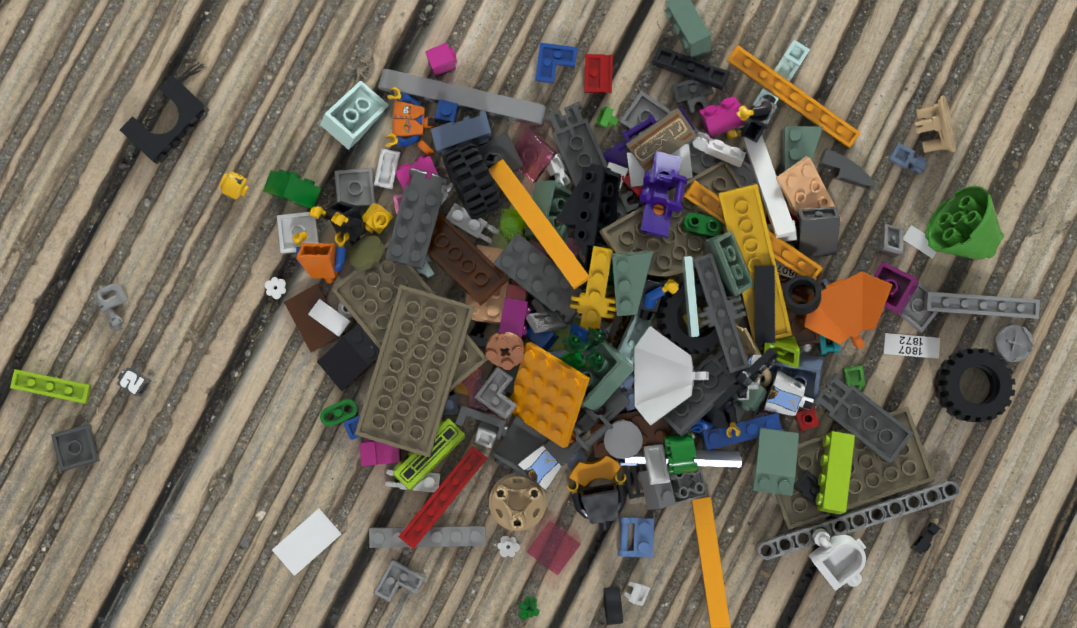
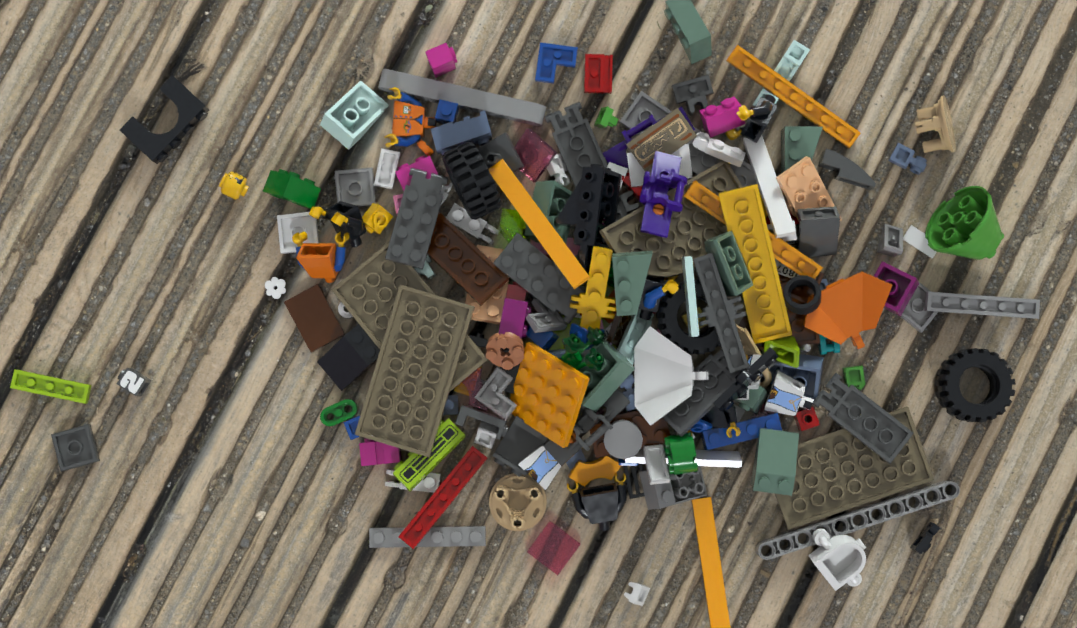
light grey piece [94,284,128,331] -> none
white sticker [272,508,341,576] -> none
white tile [308,299,351,337] -> none
olive tile [348,235,384,271] -> none
light grey tile [373,558,426,603] -> none
white plant [497,536,520,557] -> none
green plant [518,596,540,620] -> none
black tyre [603,587,623,625] -> none
medium blue plate [618,517,654,558] -> none
black plate [652,46,730,91] -> none
green plate [682,213,721,238] -> none
black tile [754,265,775,343] -> none
black hinge [794,470,840,519] -> none
lime brick [816,431,855,515] -> none
white sticker [884,333,940,359] -> none
light grey tile [993,324,1034,362] -> none

